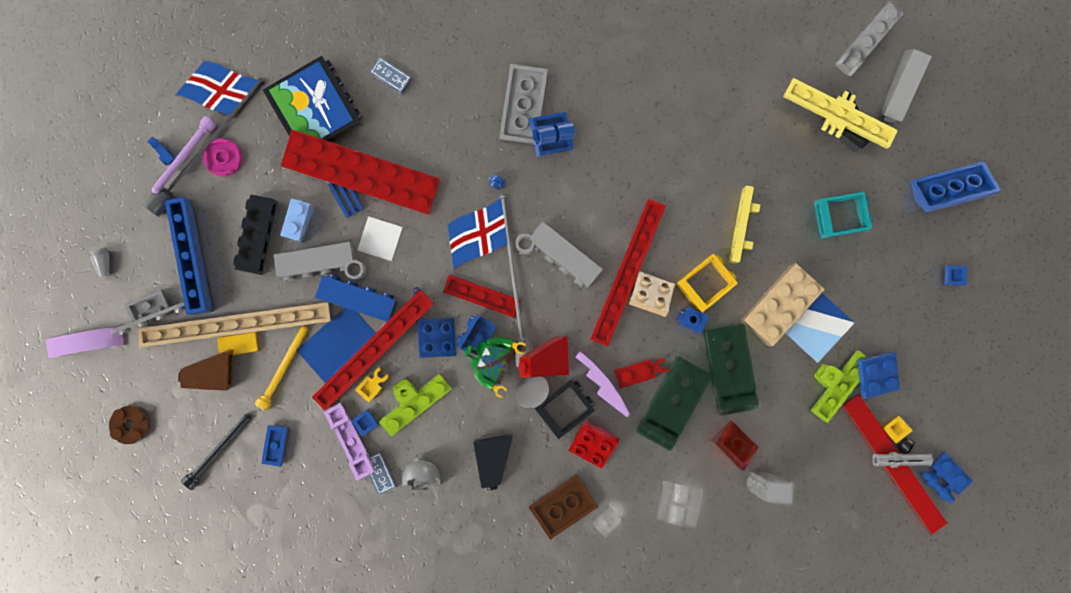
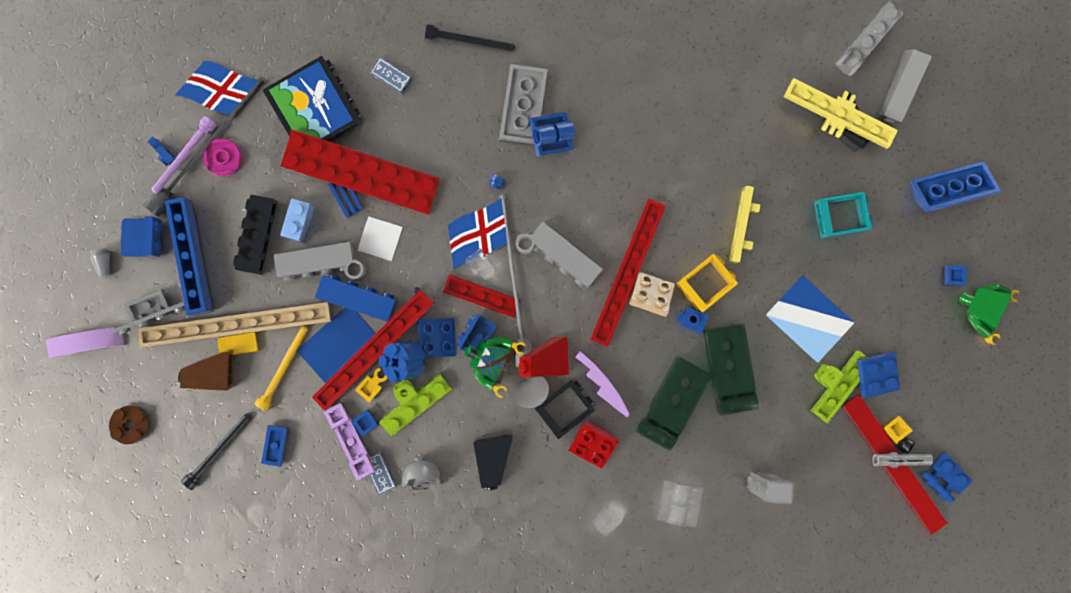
reddish brown plate [529,474,598,540] -> none
red plate [614,358,668,389] -> none
clear red slope [710,420,759,471] -> none
tan brick [740,263,825,347] -> none
none -> blue bracket [121,216,162,257]
none -> blue brick [379,341,425,382]
none -> black piece [425,24,515,51]
none -> clear brick [465,248,495,280]
none -> green torso [959,284,1019,345]

